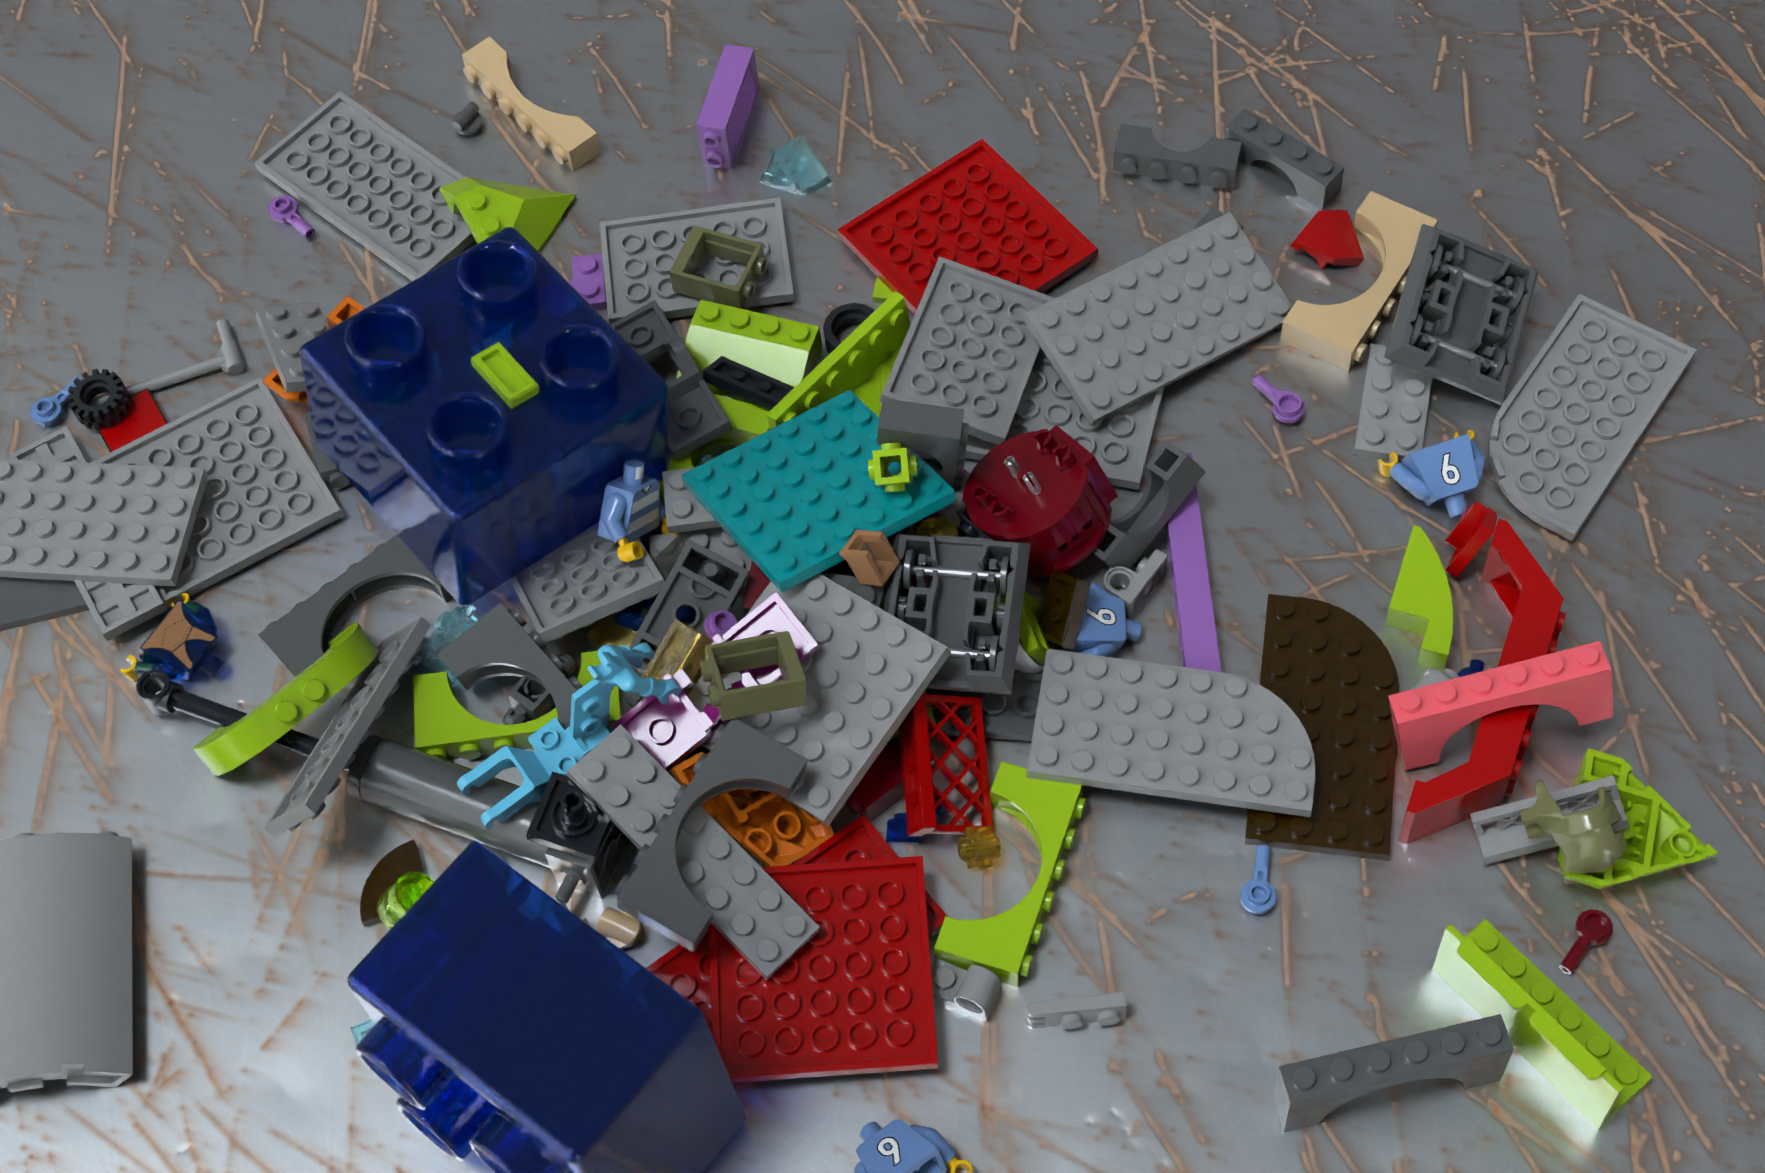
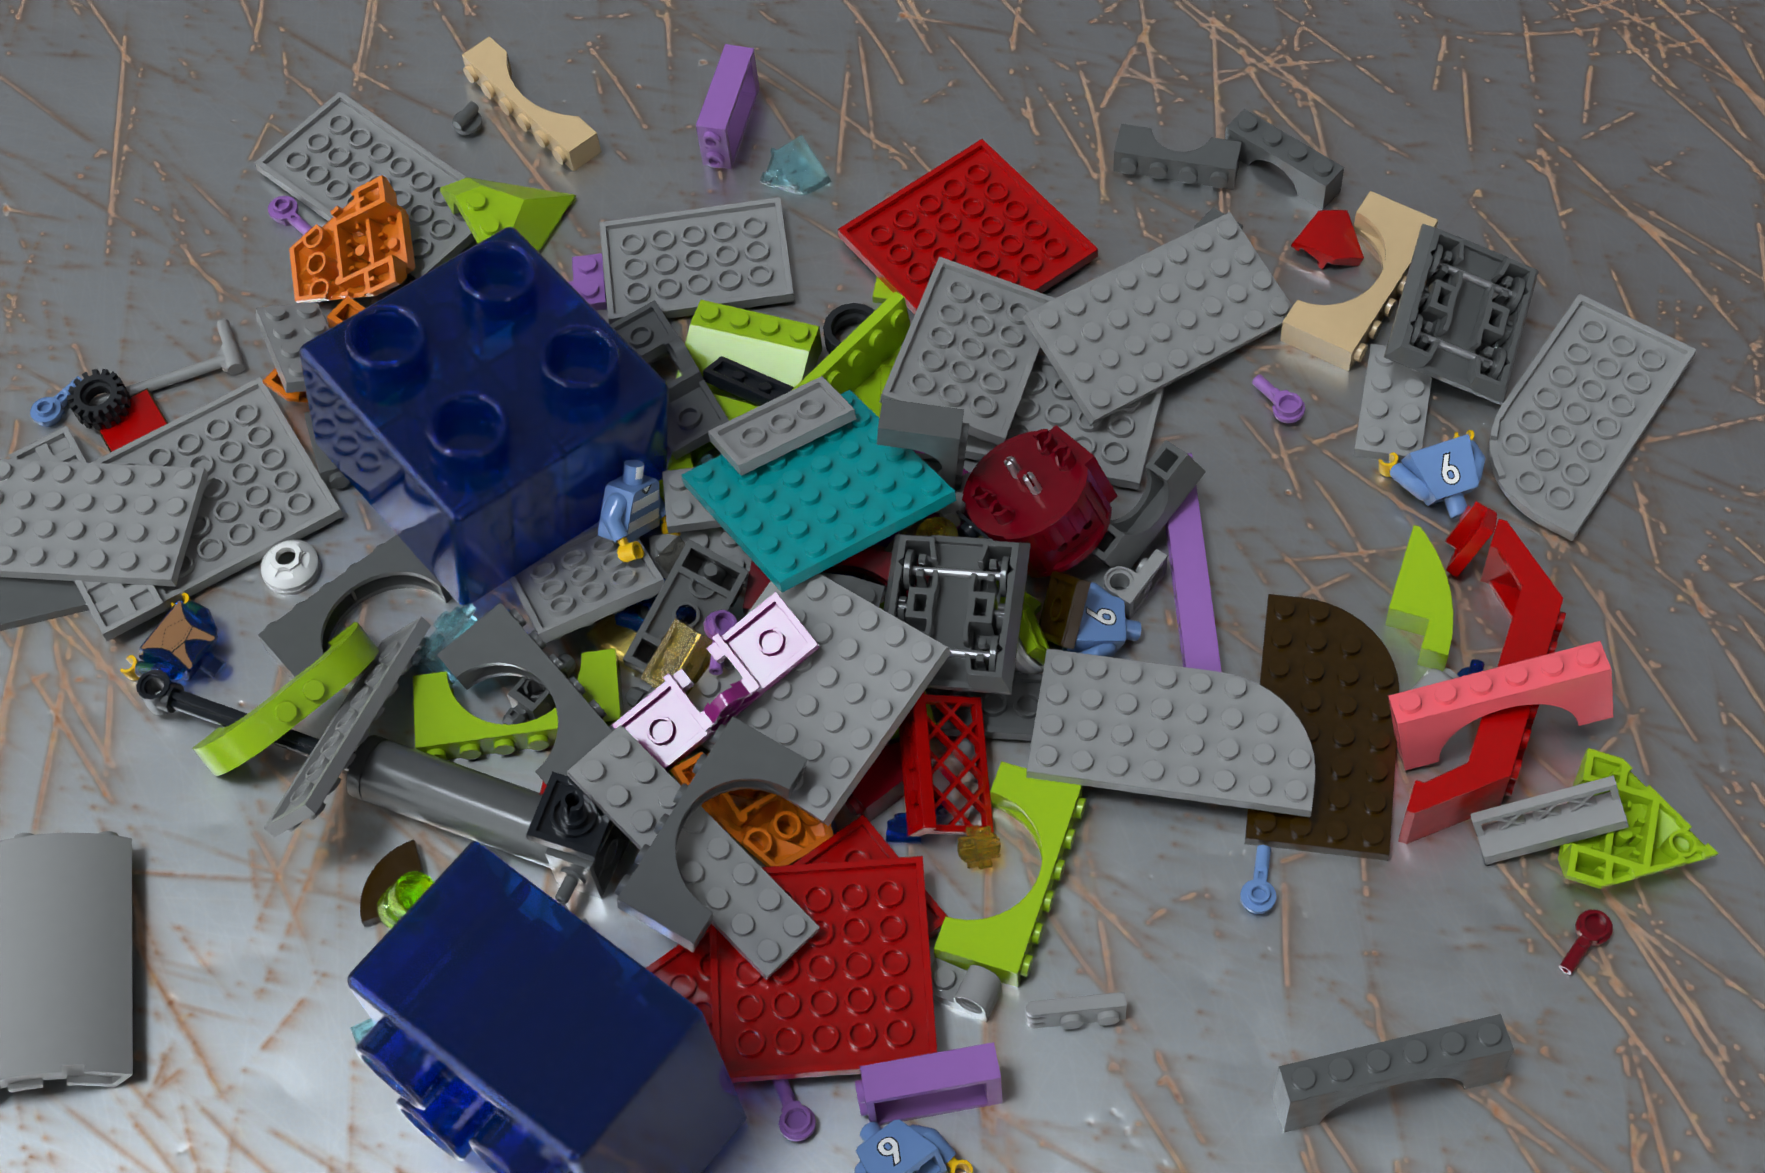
medium azure piece [457,643,681,830] -> none
lime tile [471,342,539,409] -> none
tan piece [596,907,645,952] -> none
olive window [669,225,767,309] -> none
olive window [700,630,806,721] -> none
medium nougat window [839,530,900,586] -> none
lime brick [868,443,918,493] -> none
lime piece [1432,919,1653,1130] -> none
olive piece [1520,779,1627,873] -> none
none -> white piece [261,539,322,595]
none -> orange wedge [289,175,415,304]
none -> light grey plate [708,376,856,476]
none -> medium lavender plate [772,1079,816,1142]
none -> medium lavender piece [855,1042,1003,1126]

